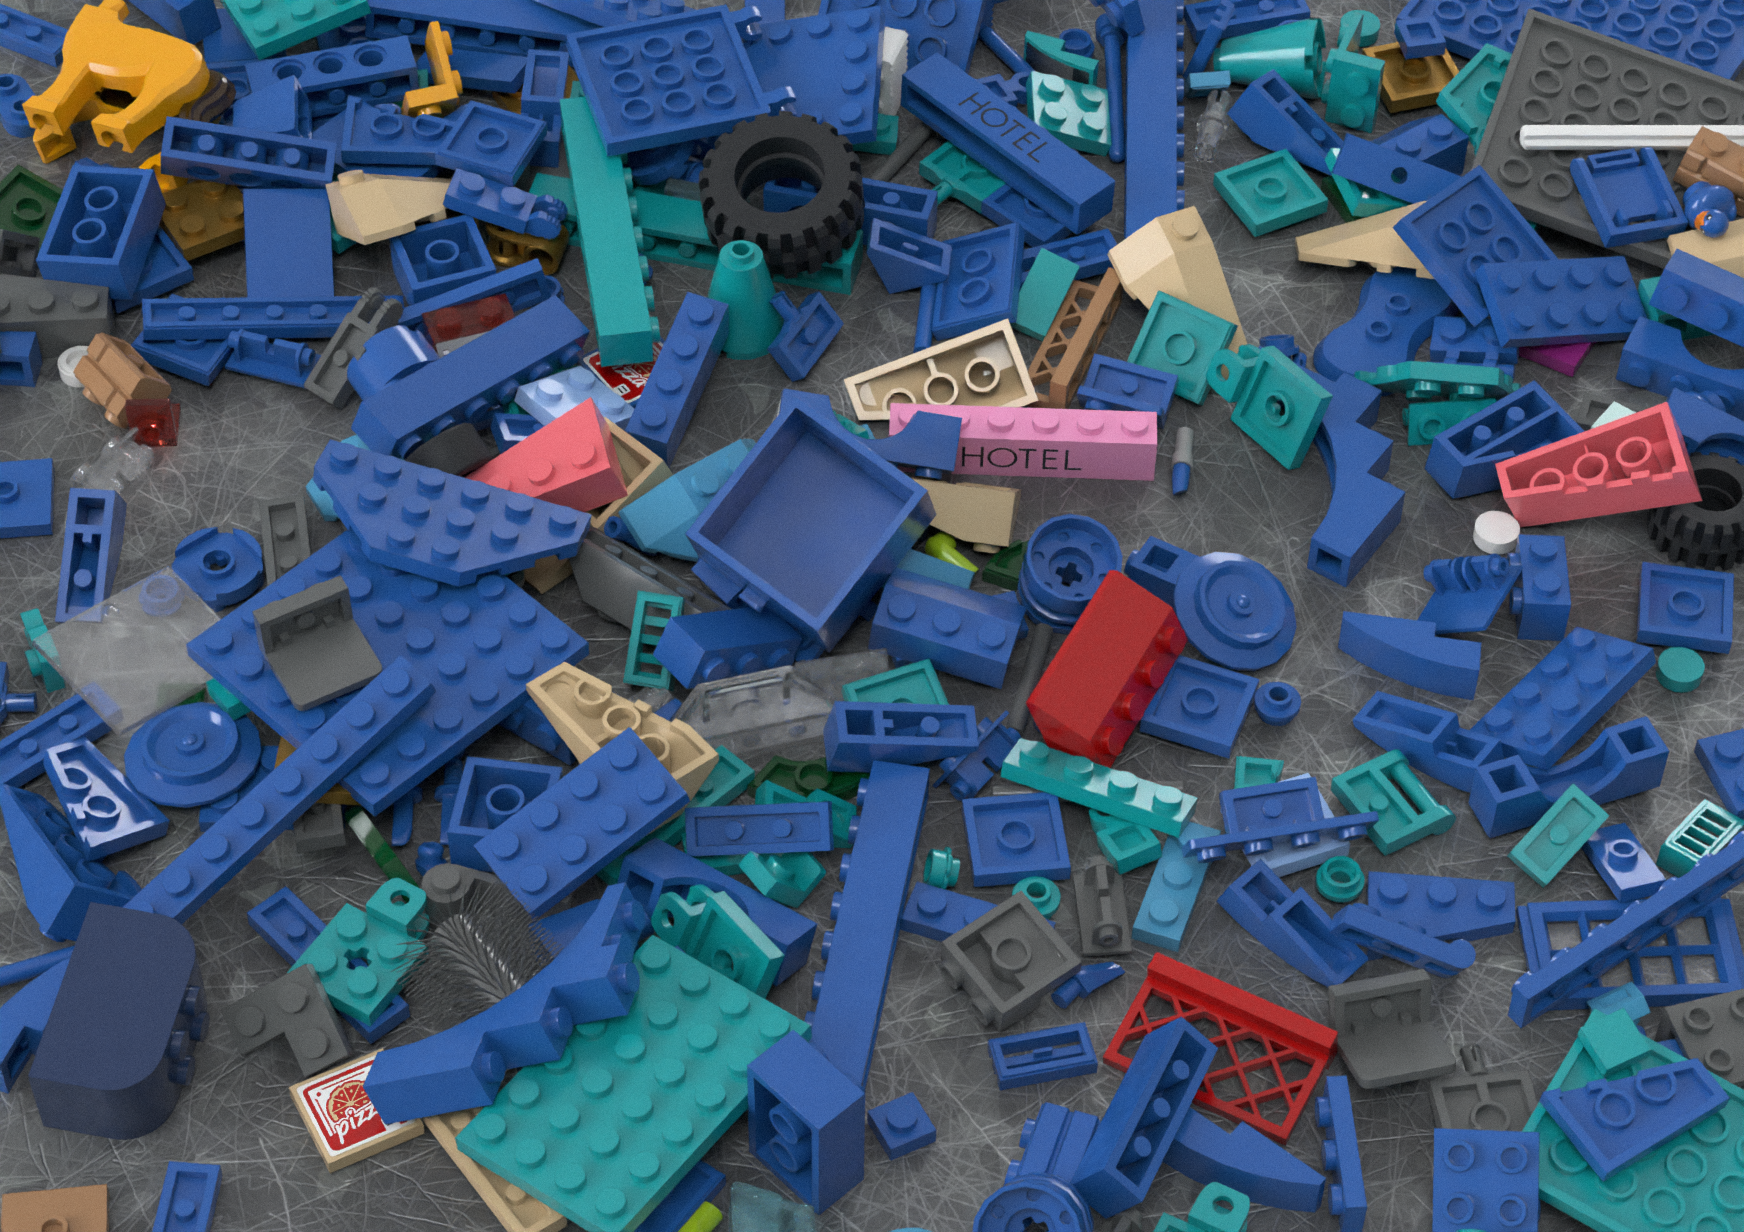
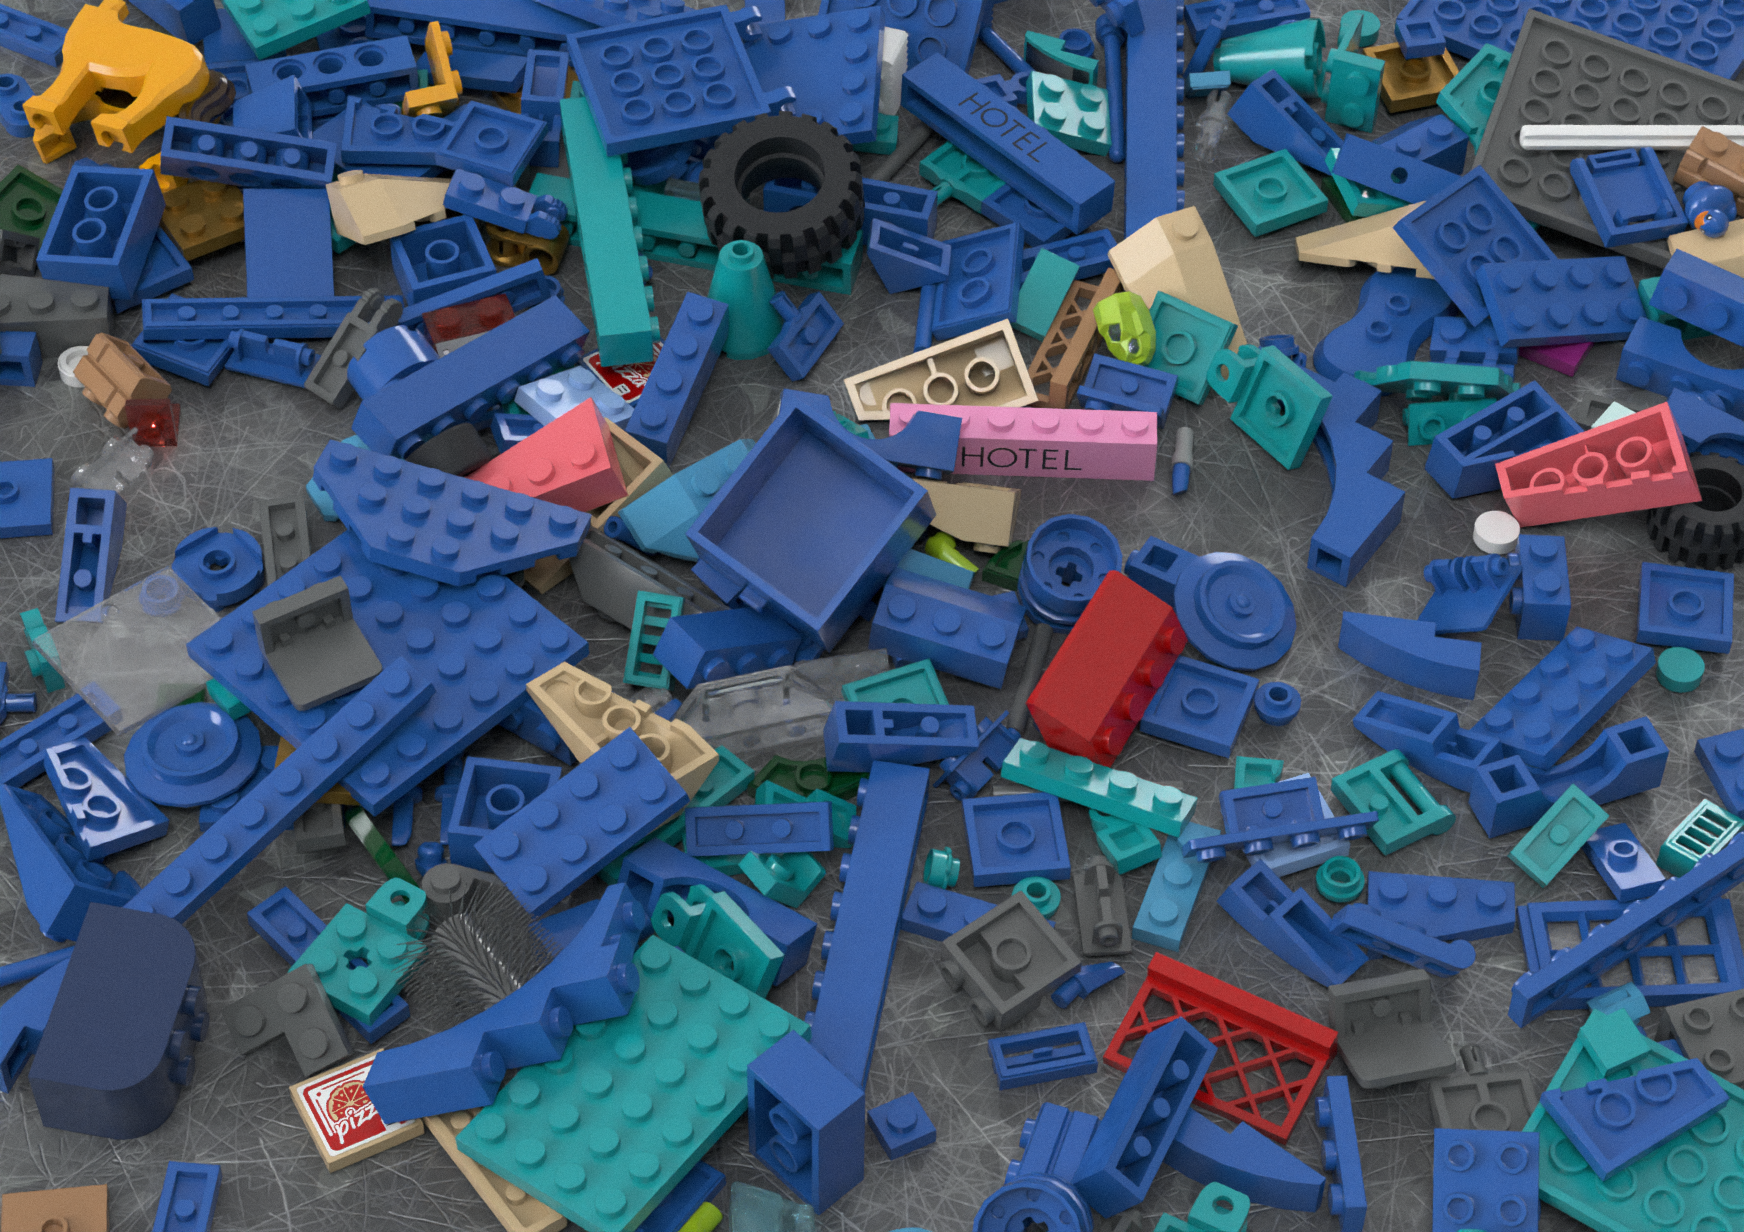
none -> lime rock [1093,291,1156,366]

